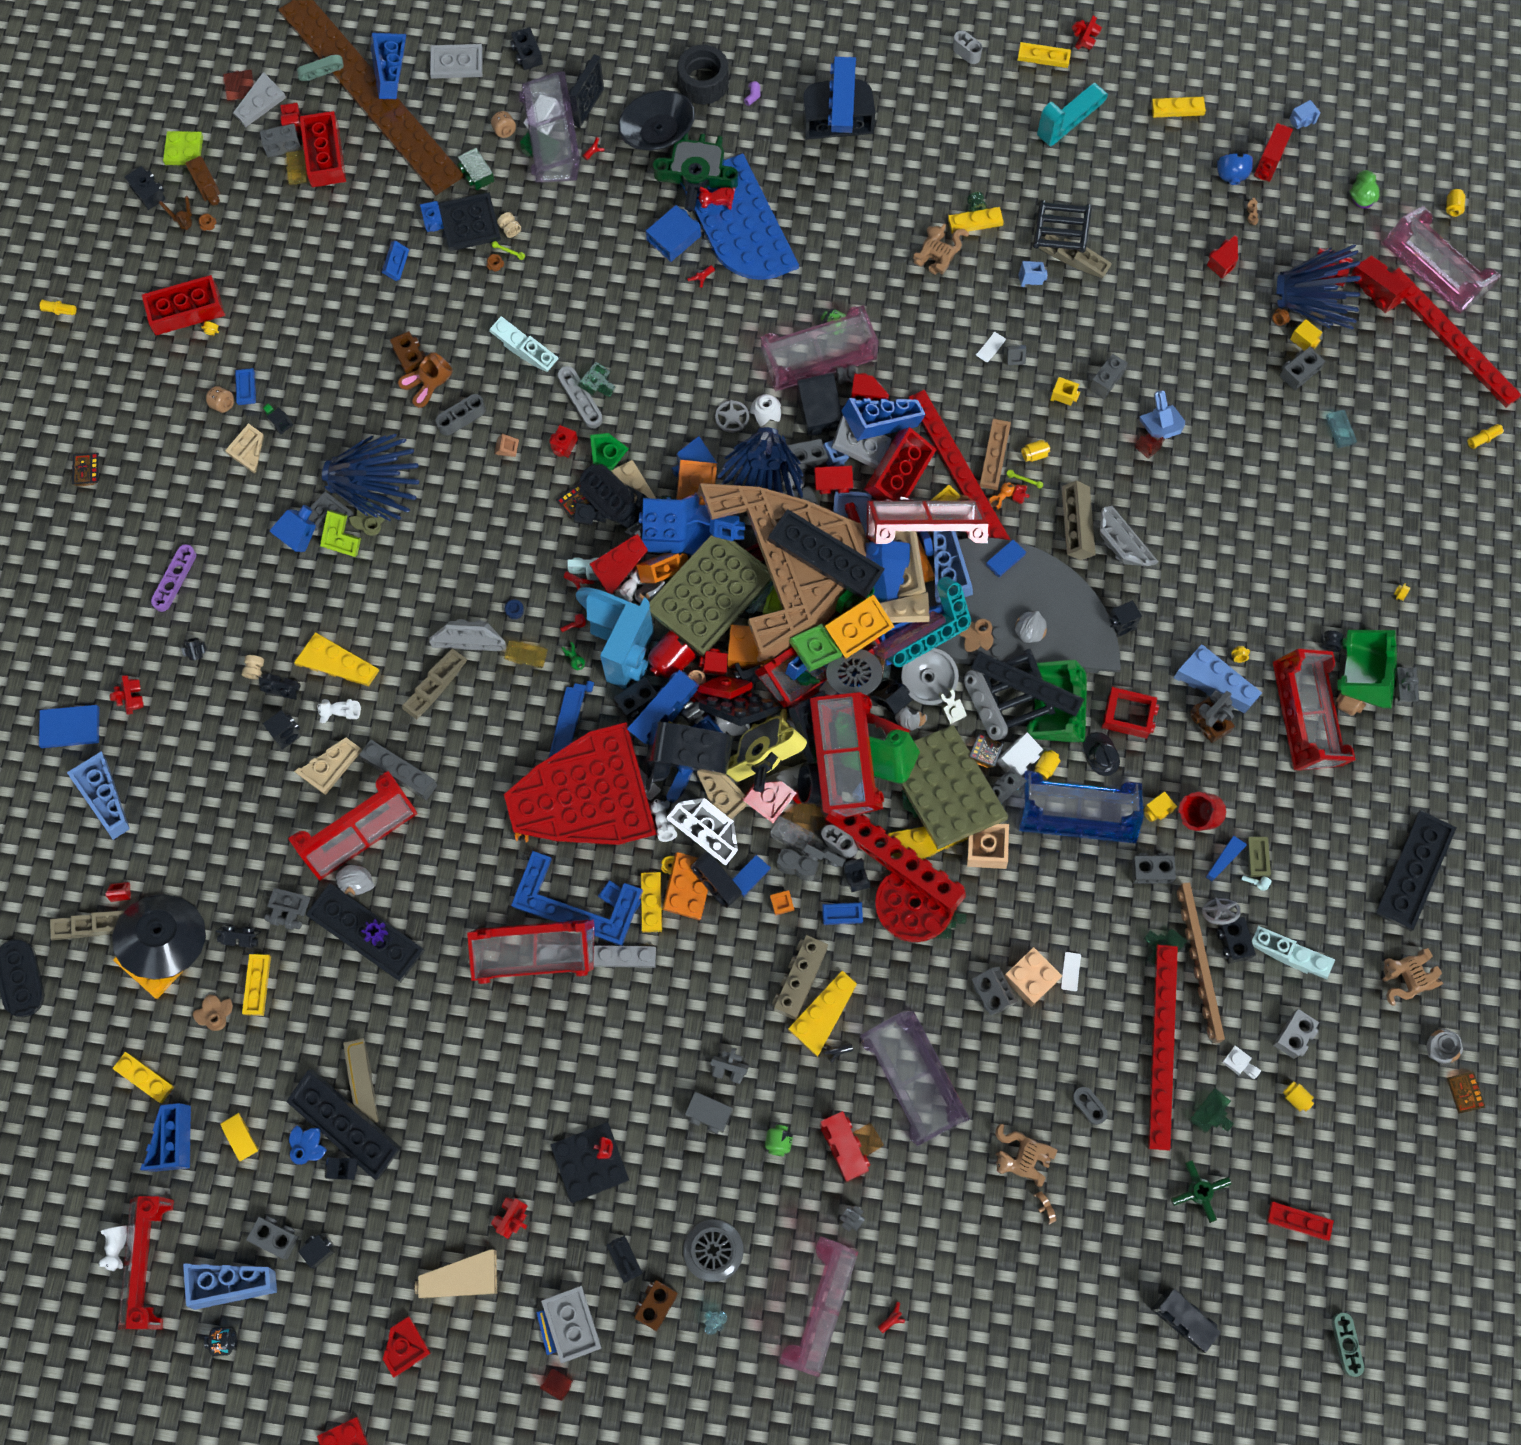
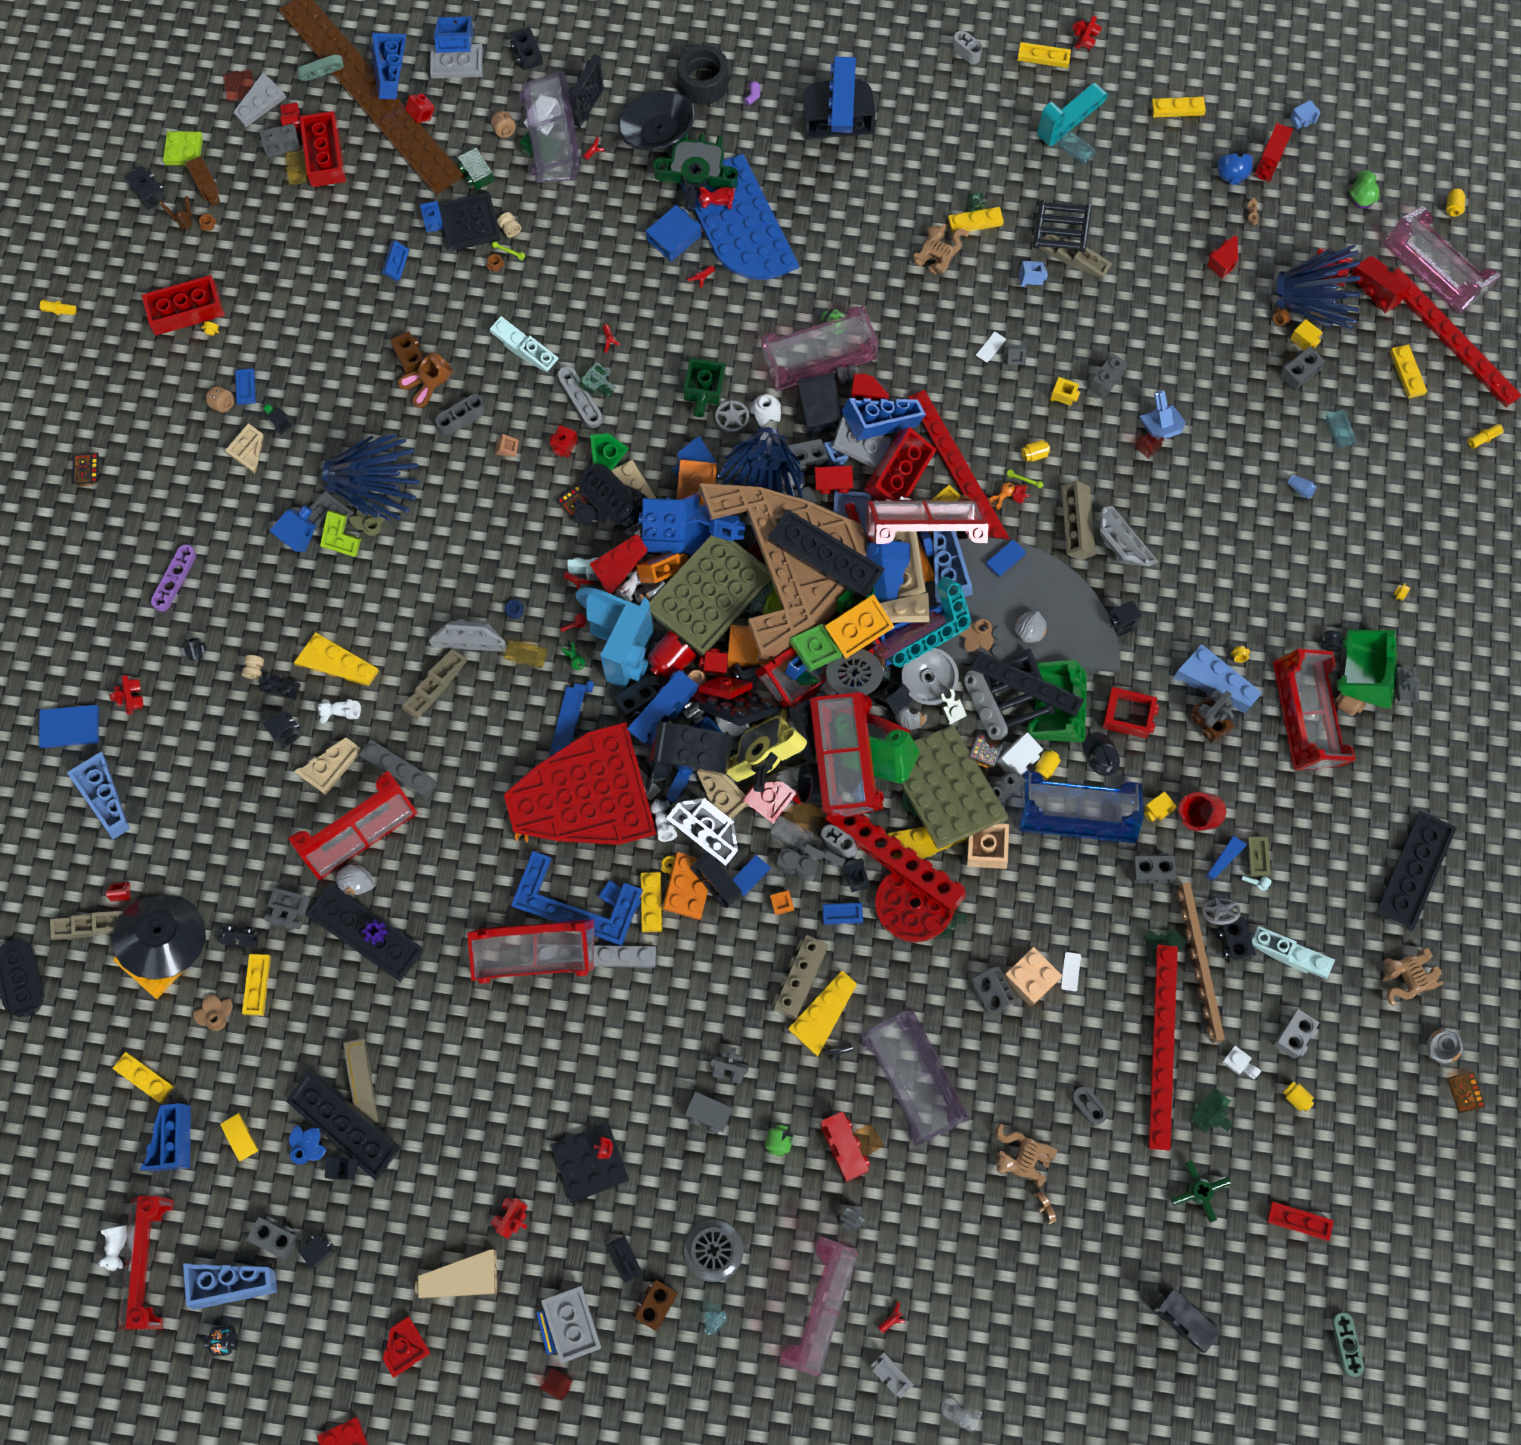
medium nougat plate [980,419,1011,490] -> none
none -> red brick [405,93,435,123]
none -> blue window [434,16,474,53]
none -> red bar [602,324,620,353]
none -> dark green brick [683,358,726,418]
none -> light grey hinge [870,1353,914,1399]
none -> clear leg [940,1399,983,1433]
none -> clear light blue tile [1057,131,1096,165]
none -> medium blue cone [1287,474,1317,499]
none -> yellow plate [1390,344,1427,398]

